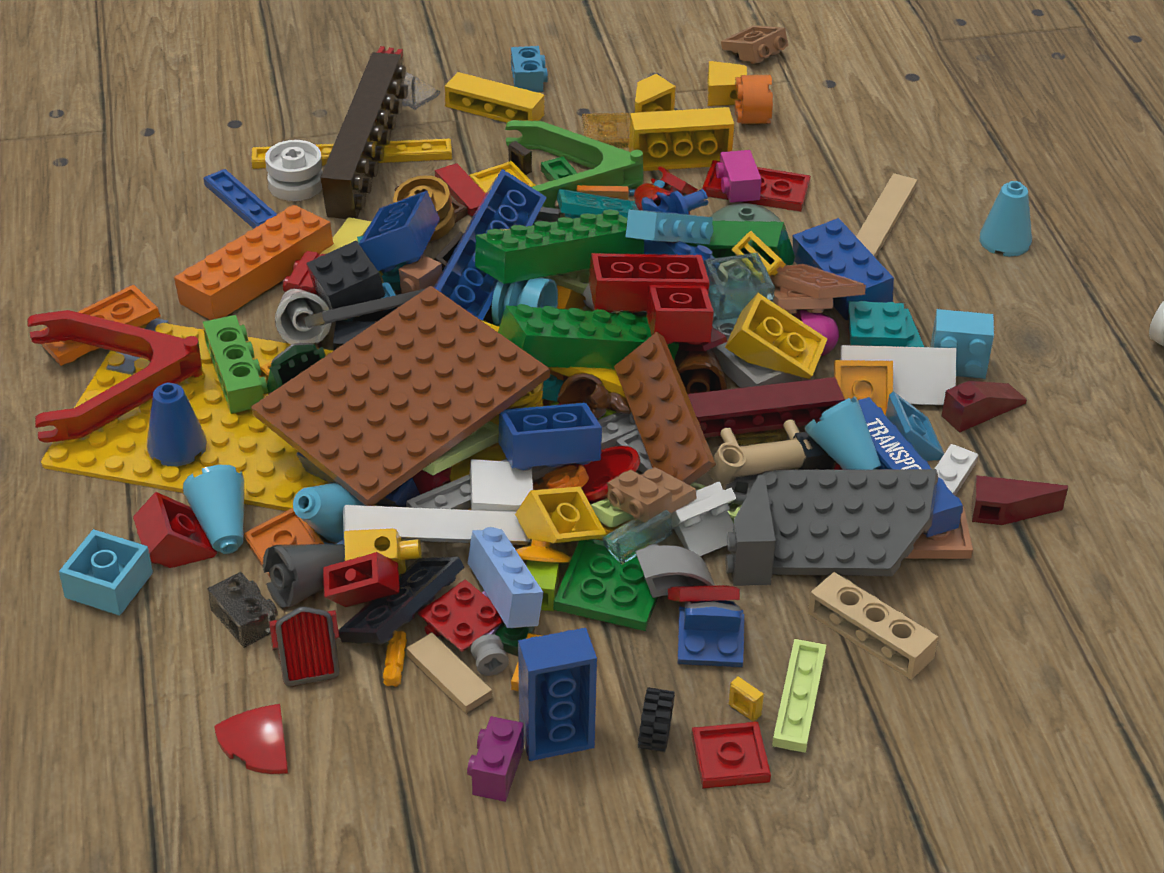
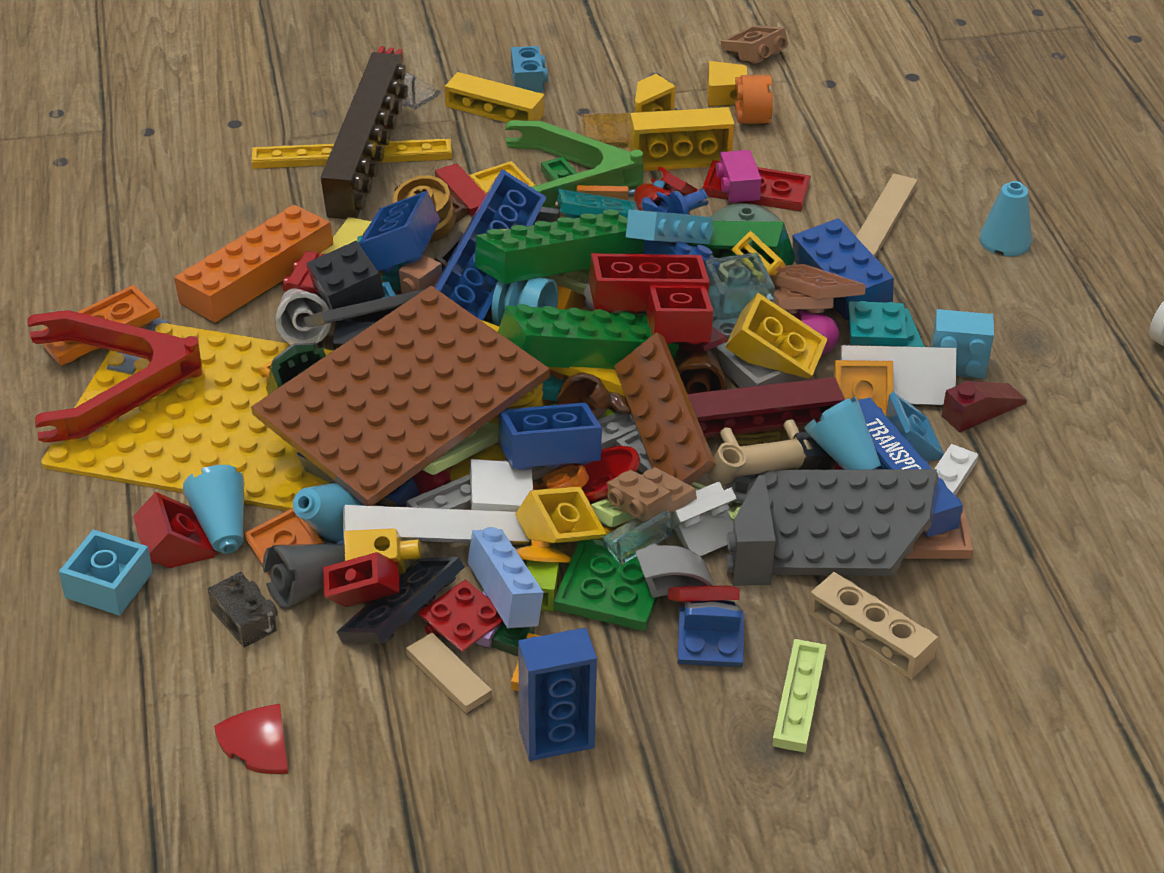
blue cone [147,383,207,466] -> none
blue tile [203,169,277,229] -> none
bright green brick [203,315,268,414] -> none
white wheel [265,140,323,201] -> none
red piece [269,607,339,686] -> none
light orange axle [383,630,407,687] -> none
magenta brick [467,716,524,802] -> none
light grey wheel [471,634,509,676] -> none
dark brown tile [508,141,532,175] -> none
black tyre [638,687,675,752] -> none
red tile [691,722,771,789] -> none
yellow tile [729,676,764,722] -> none
dark red slope [972,475,1068,525] -> none

